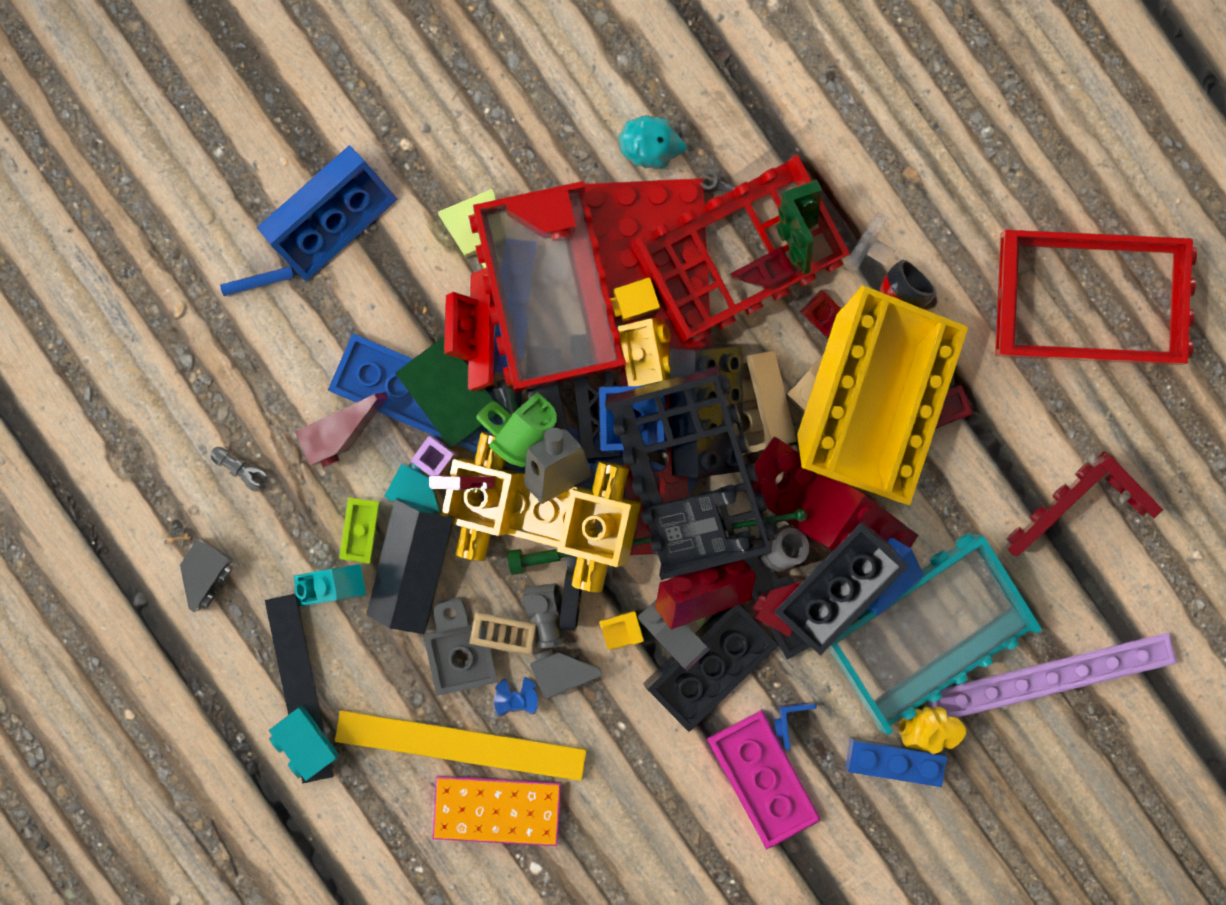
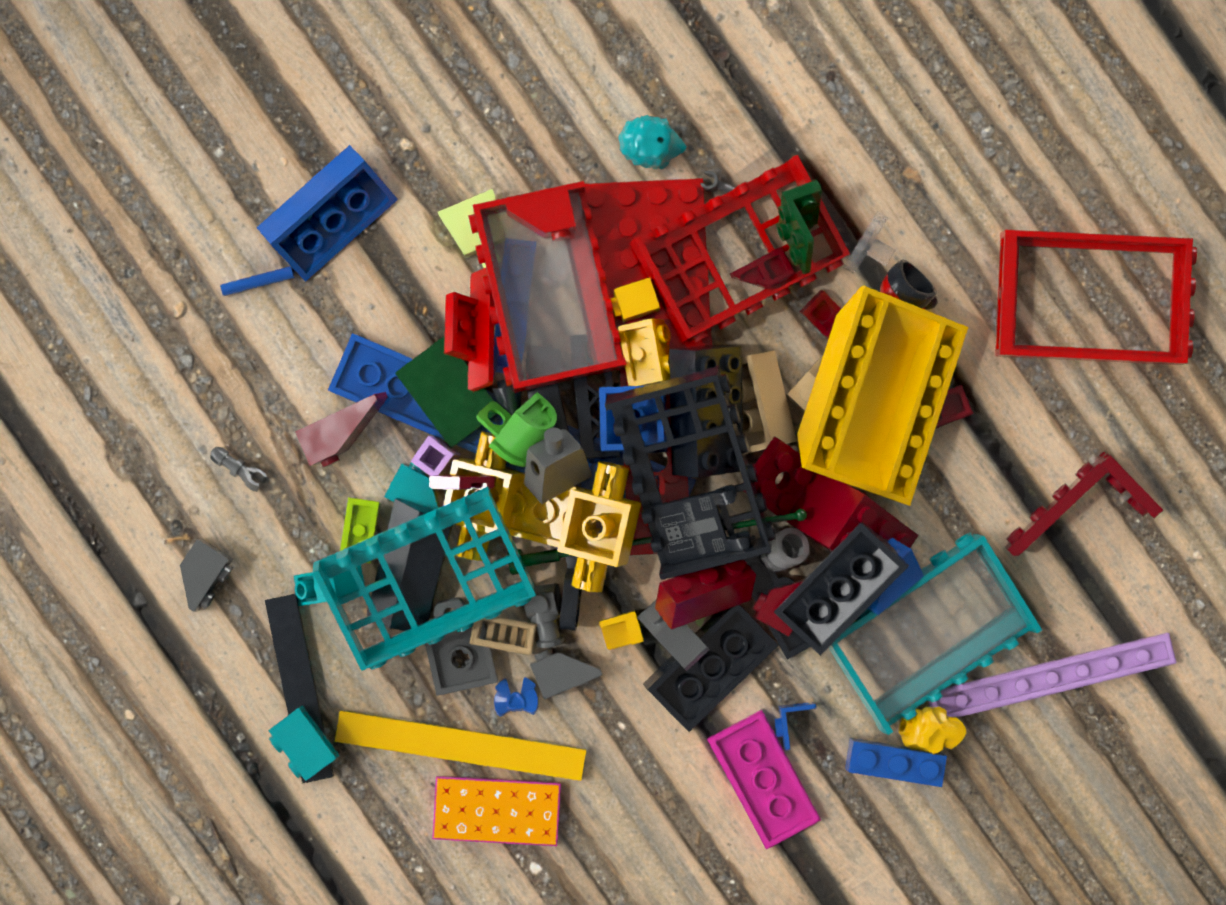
none -> teal window [313,487,536,671]

